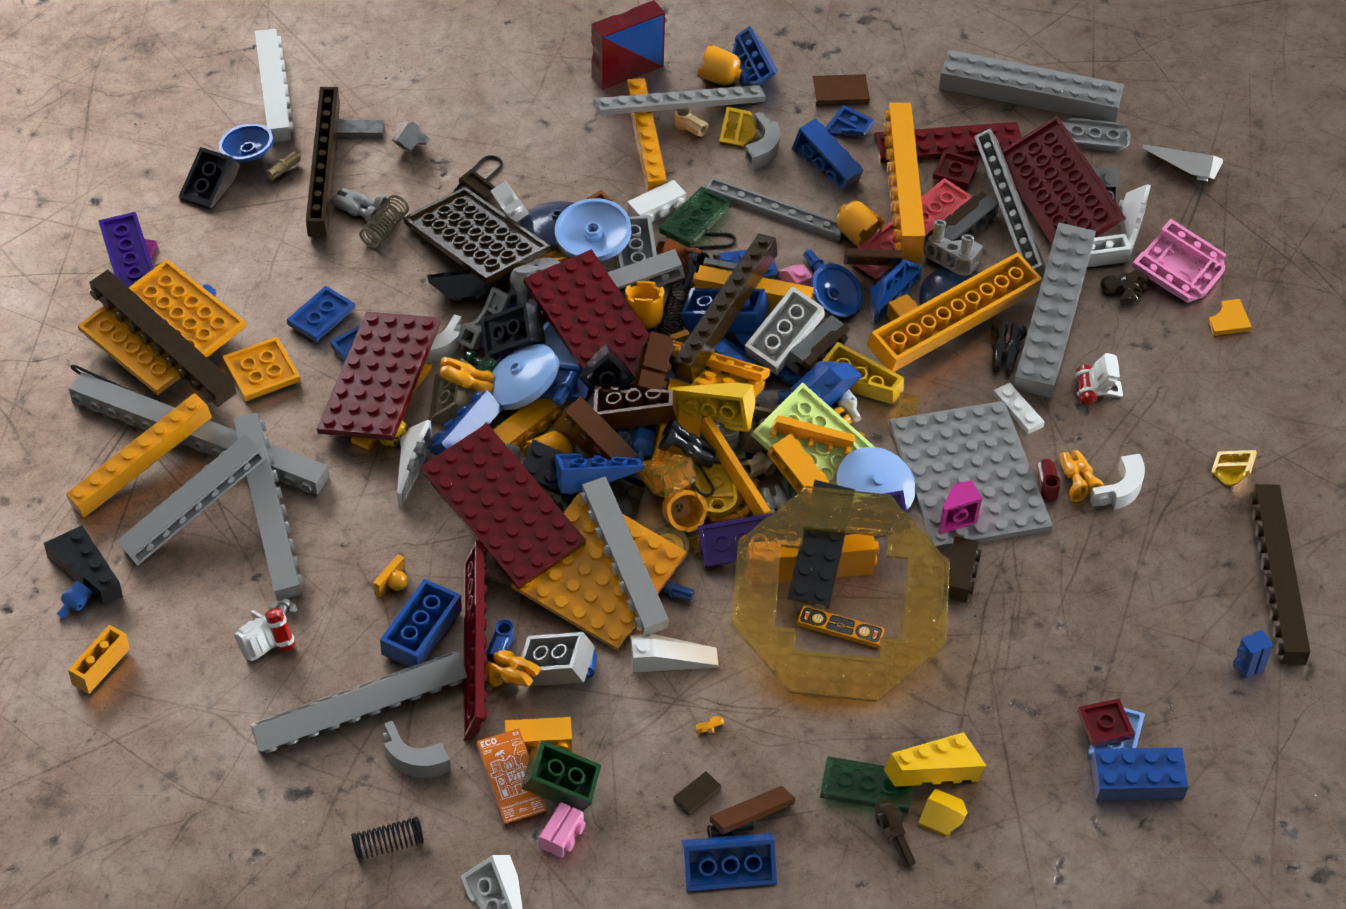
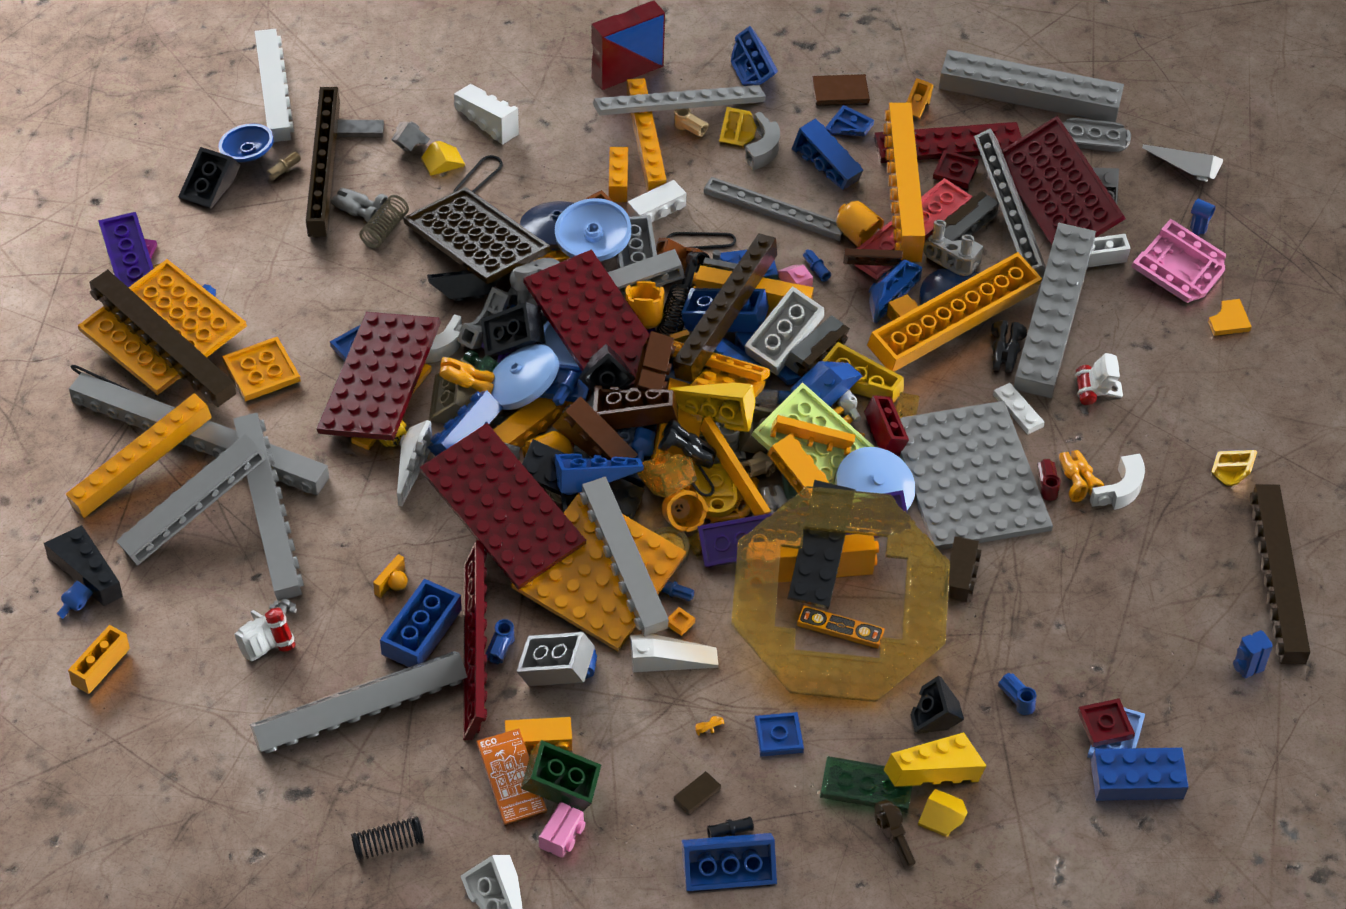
blue plate [287,286,355,343] -> none
light grey arch [382,721,451,778] -> none
dark brown tile [458,169,495,202] -> none
light orange piece [485,650,541,687] -> none
white arch [491,180,529,222] -> none
clear green plate [659,186,732,248] -> none
light orange cylinder [697,44,743,86] -> none
reddish brown tile [710,786,795,834] -> none
blue dish [811,264,863,318] -> none
dark pink slope [938,480,982,535] -> none
dark brown animal [1100,269,1148,305] -> none
white wedge [1118,184,1151,262] -> none
none -> yellow slope [421,141,465,176]
none -> white wedge [454,84,519,145]
none -> light orange brick [609,147,628,202]
none -> light orange plate [668,607,695,636]
none -> blue tile [754,712,804,757]
none -> dark red brick [864,395,909,457]
none -> light orange slope [906,78,933,119]
none -> black slope [910,676,964,734]
none -> blue piece [998,673,1037,715]
none -> blue piece [1190,198,1216,235]

